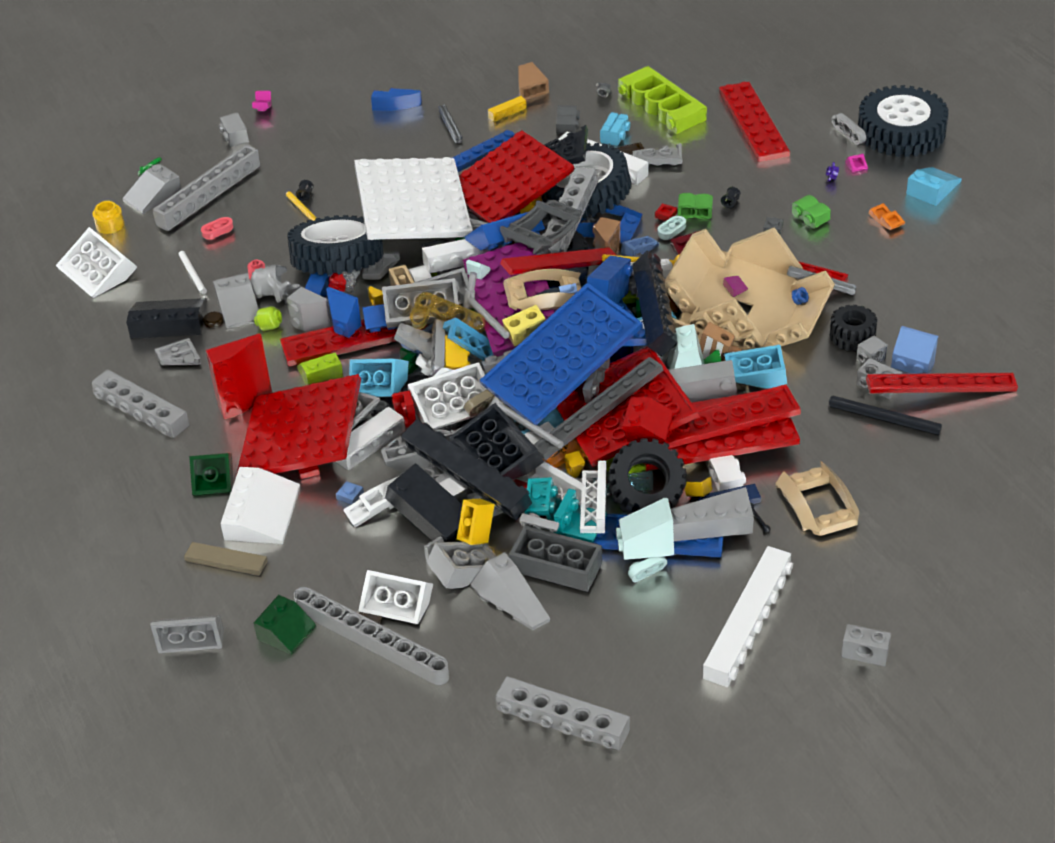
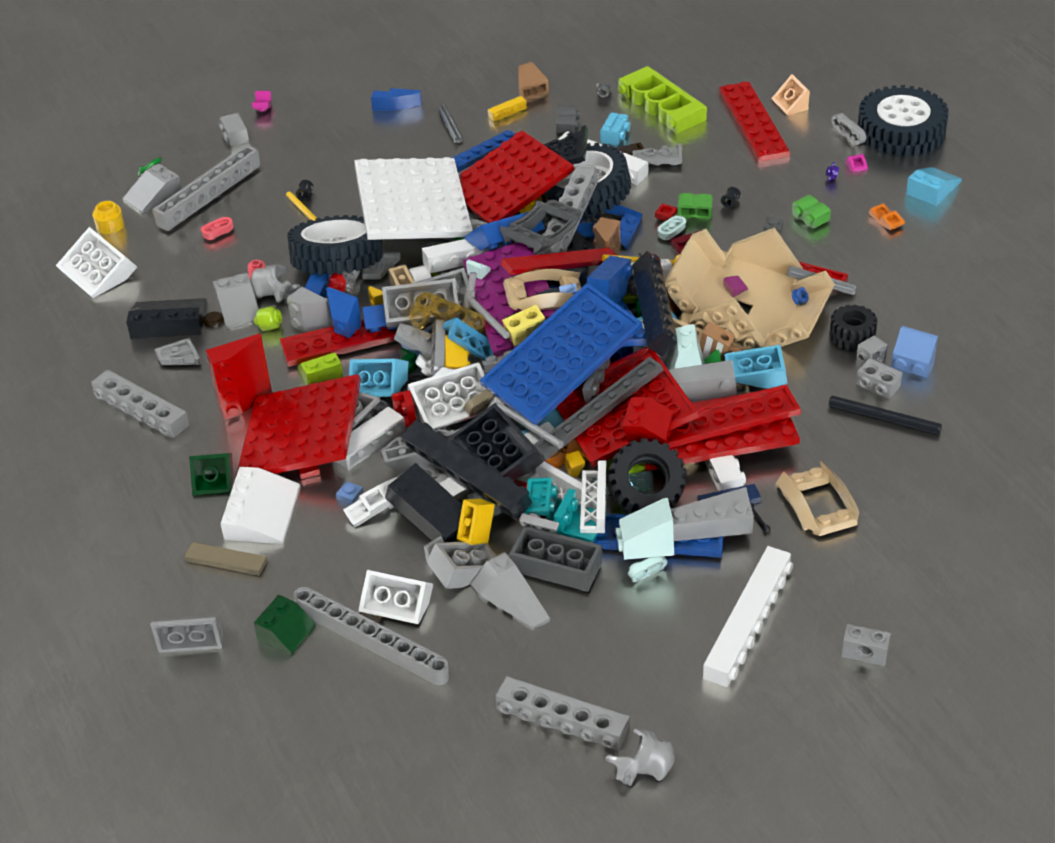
white bar [179,251,207,295] -> none
medium blue slope [621,236,659,257] -> none
yellow slope [685,477,713,497] -> none
red tile [866,373,1018,393] -> none
none -> light grey piece [606,728,675,786]
none -> light nougat slope [771,74,810,116]

